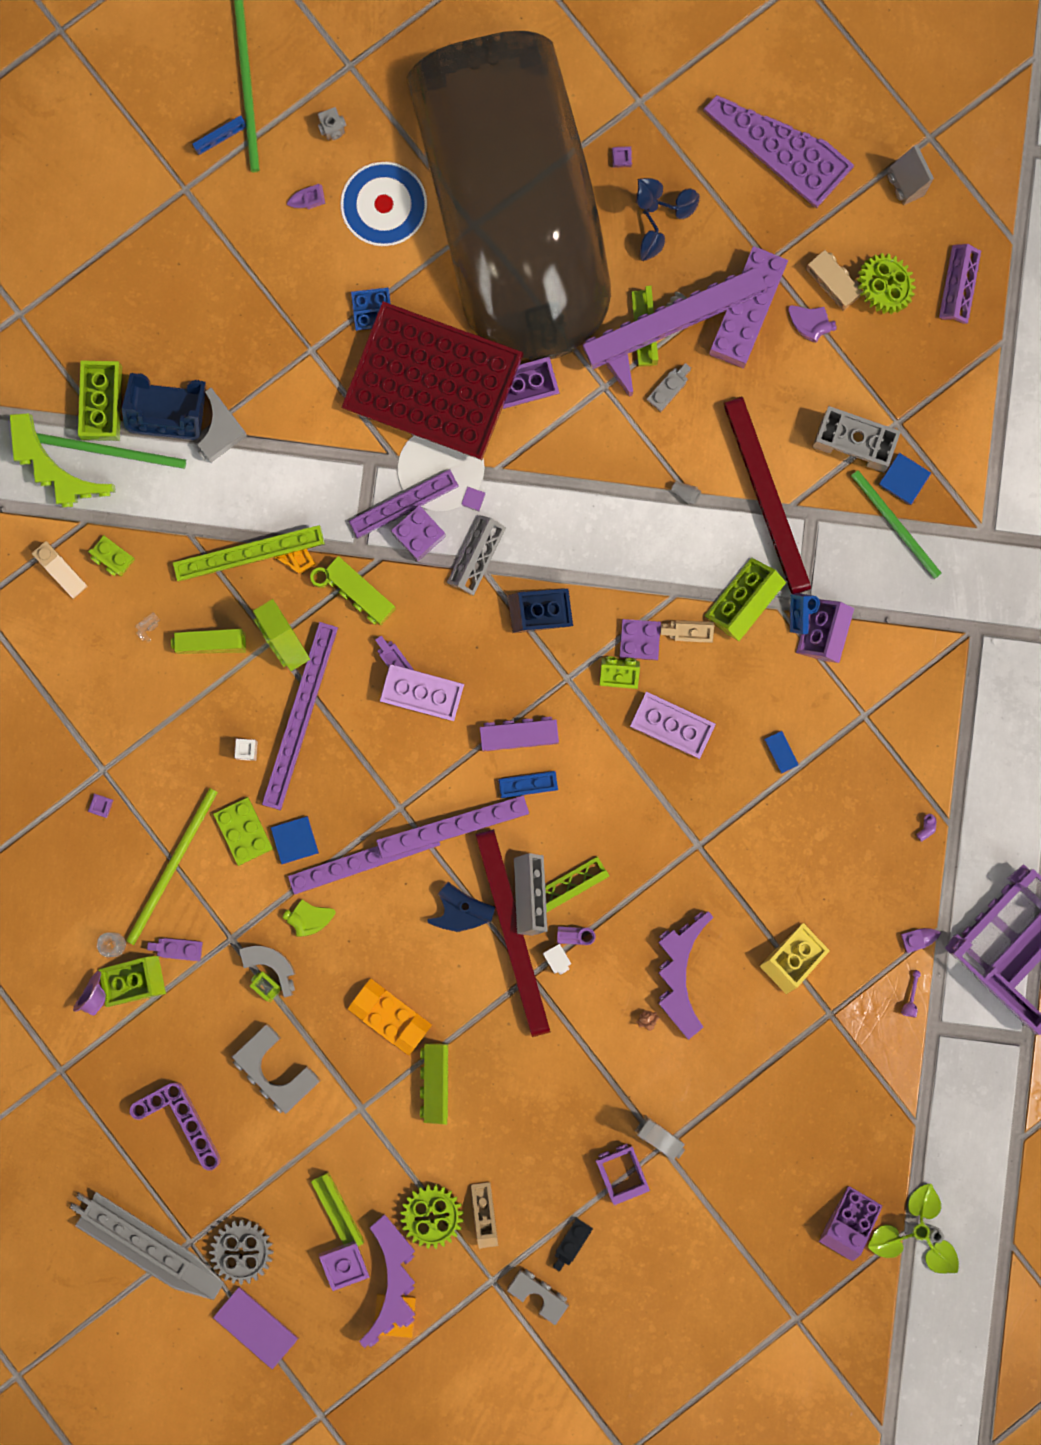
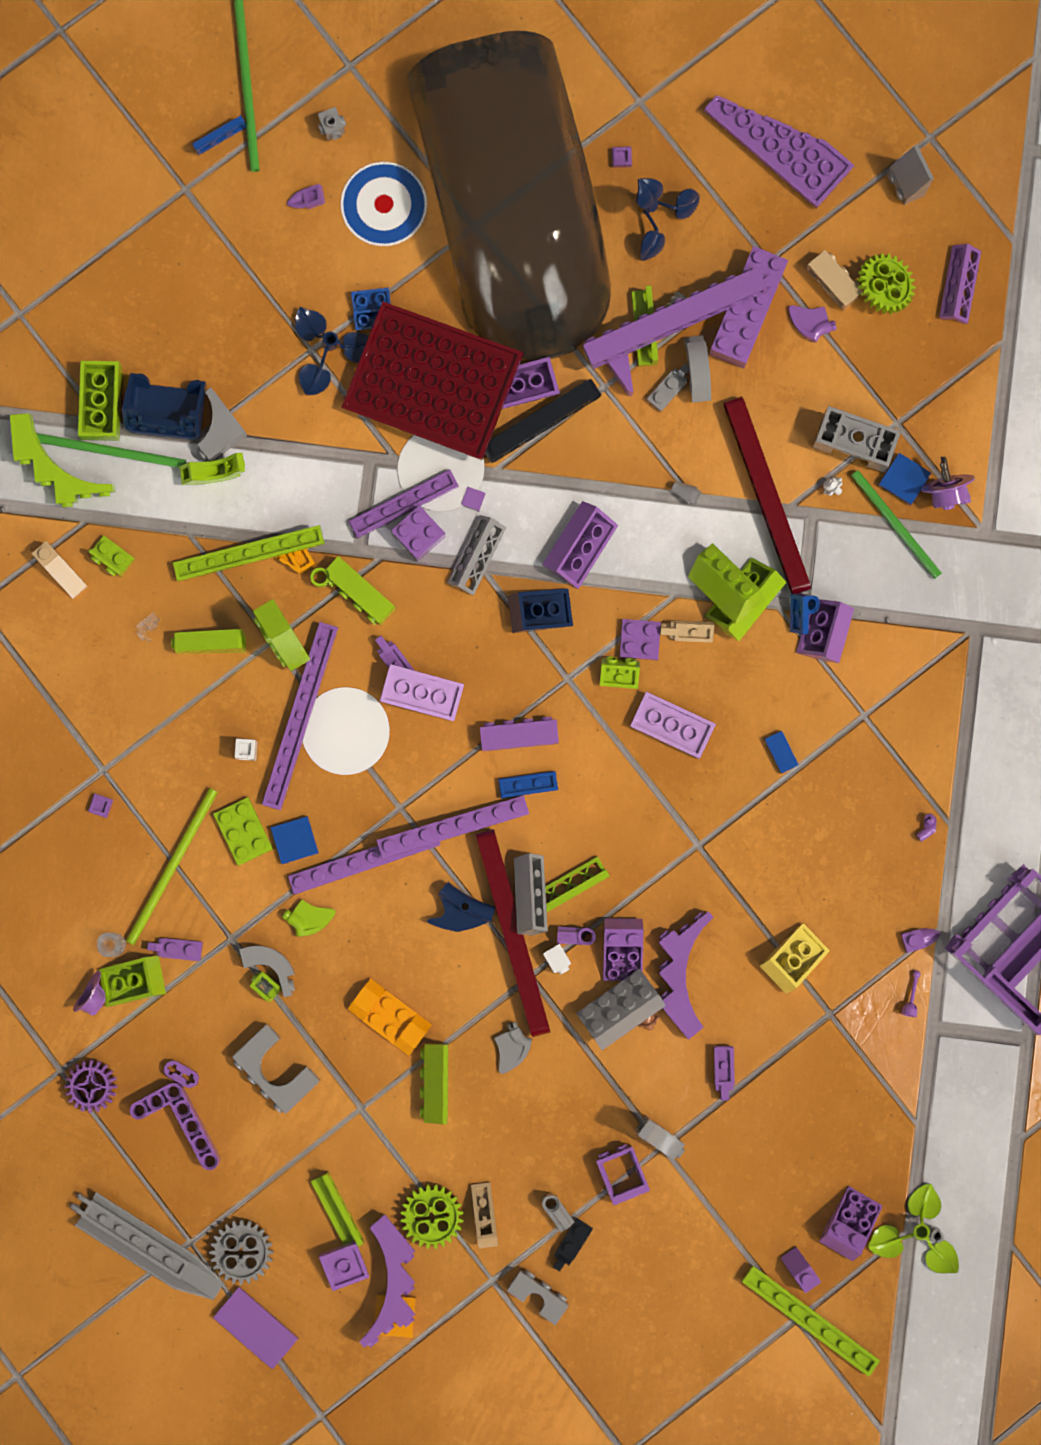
none -> medium lavender gear [64,1060,118,1113]
none -> medium lavender beam [164,1060,199,1088]
none -> lime arch [179,453,245,485]
none -> dark blue plant [295,307,369,395]
none -> white sticker [303,687,390,775]
none -> black beam [485,379,602,463]
none -> light grey arm [494,1022,532,1074]
none -> light grey piece [541,1193,574,1232]
none -> medium lavender slope [542,501,618,589]
none -> light grey brick [576,969,666,1050]
none -> medium lavender slope [603,918,644,981]
none -> light grey arch [684,336,711,403]
none -> lime slope [688,543,765,625]
none -> medium lavender hinge [714,1046,735,1101]
none -> lime plate [742,1265,880,1377]
none -> medium lavender slope [780,1247,821,1293]
none -> white plant [823,476,842,496]
none -> medium lavender piece [921,456,975,510]

